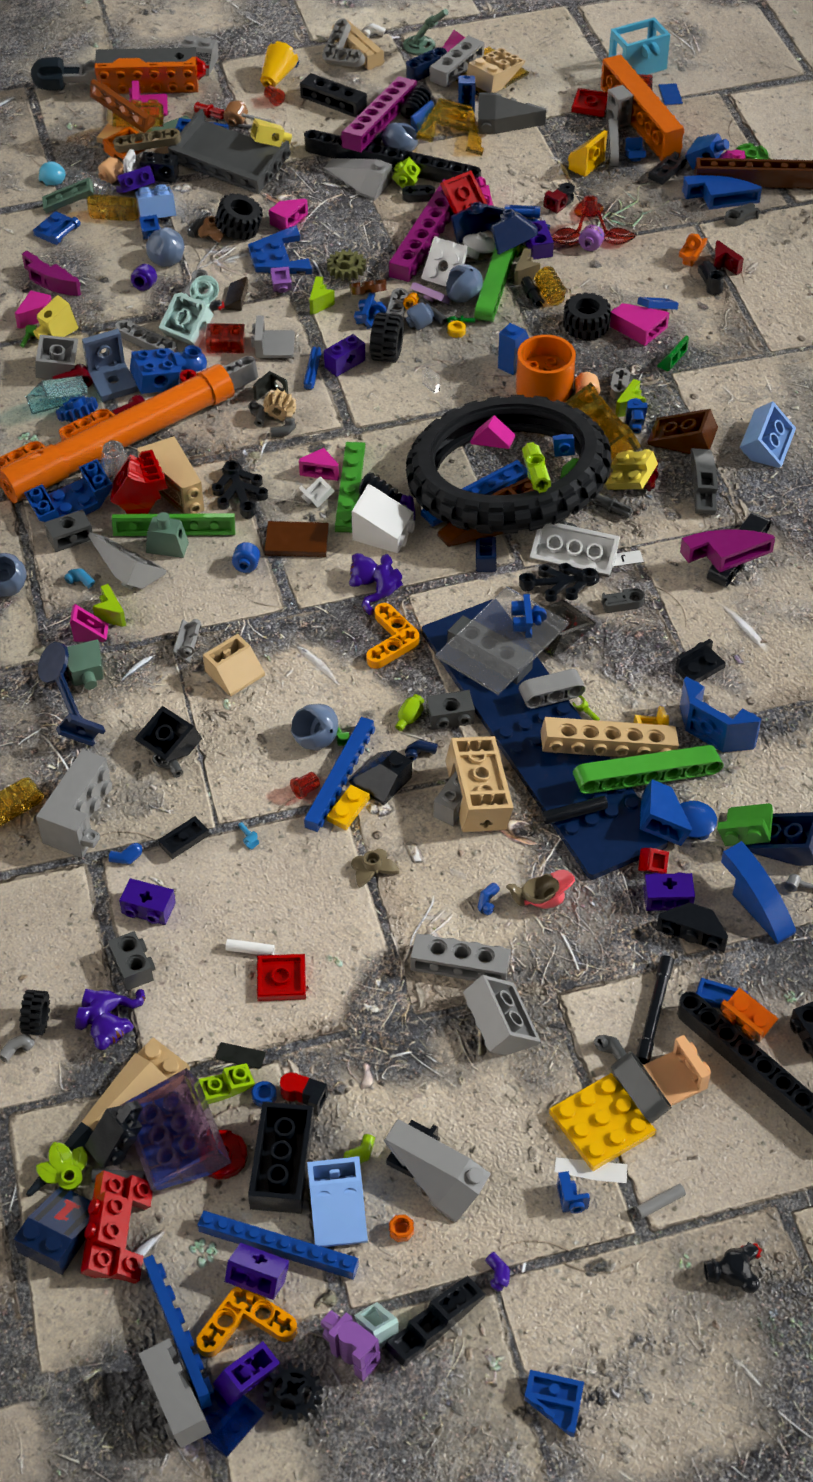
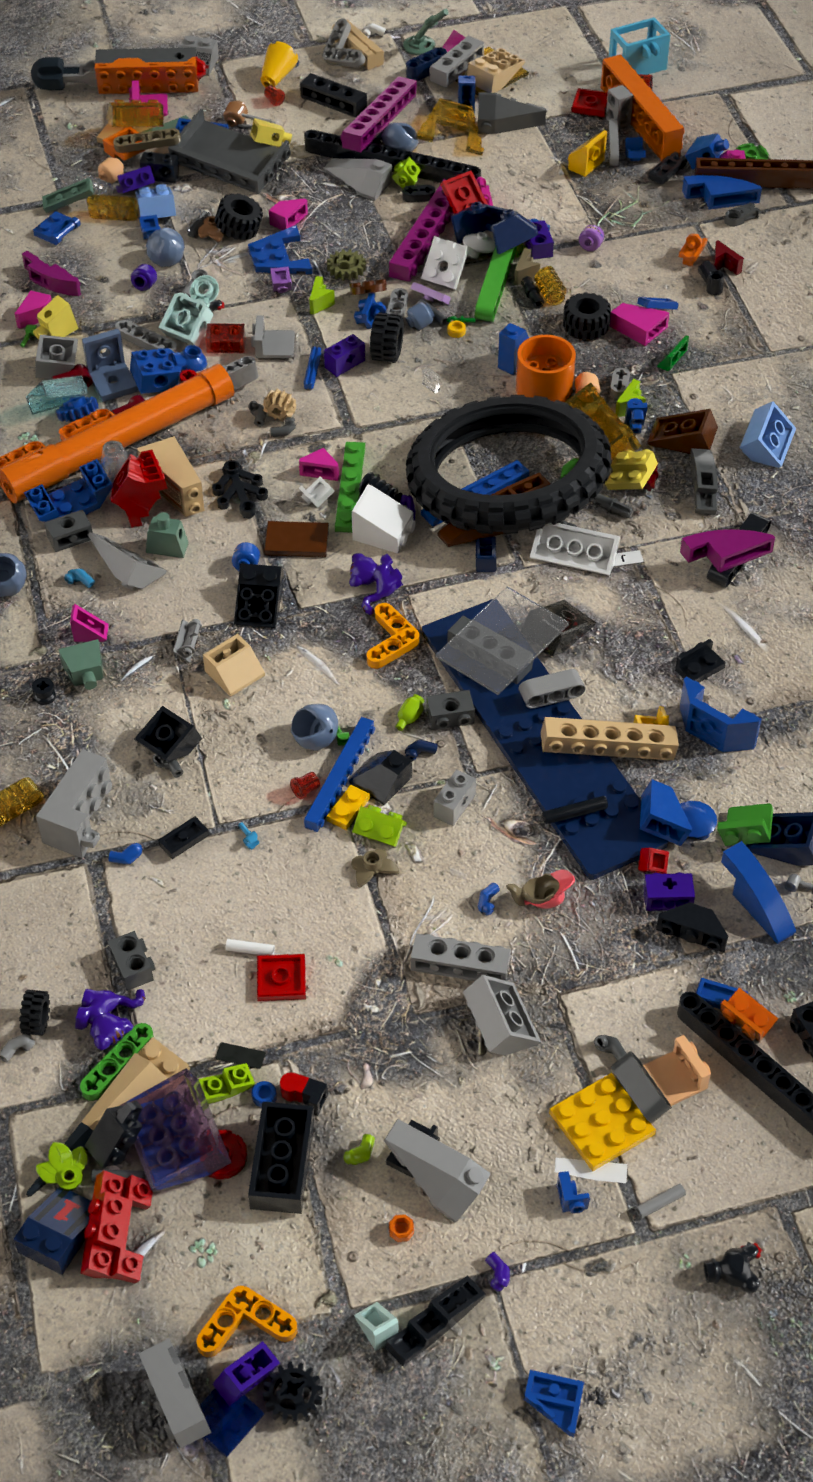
dark blue piece [38,641,106,746] -> none
medium azure hair [39,161,65,186] -> none
dark orange fence [90,79,155,133] -> none
lime slope [93,584,126,627] -> none
bright green plate [112,513,236,536] -> none
dark purple brick [119,878,176,925] -> none
white piece [123,149,140,173] -> none
blue plate [143,1255,214,1409] -> none
red axle [194,102,225,120] -> none
blue piece [198,1210,359,1280] -> none
dark brown slope [224,277,248,311] -> none
dark purple brick [224,1243,289,1300] -> none
pearl dark grey bracket [253,371,288,400] -> none
light blue slope [307,1157,368,1247] -> none
medium lavender hips [321,1310,381,1381] -> none
black piece [400,85,432,119] -> none
light orange pin [403,293,419,310] -> none
blue slope [411,100,440,135] -> none
tan plate [445,736,513,832] -> none
sand blue piece [446,264,483,303] -> none
dark pink slope [470,415,515,449] -> none
blue plate [505,204,540,219] -> none
blue hips [511,594,547,638] -> none
black plant [519,563,600,602] -> none
lime piece [522,442,551,493] -> none
dark red leg [543,183,575,214] -> none
clear red plant [552,195,636,245] -> none
blue bracket [553,434,575,457] -> none
lime hand [572,696,600,721] -> none
bright green beam [573,745,724,794] -> none
dark grey piece [601,588,645,613] -> none
black piece [636,955,675,1065] -> none
blue sticker [659,83,683,105] -> none
none -> black wheel [32,677,56,705]
none -> bright green beam [80,1023,154,1101]
none -> black slope [234,563,284,628]
none -> lime bracket [352,805,407,847]

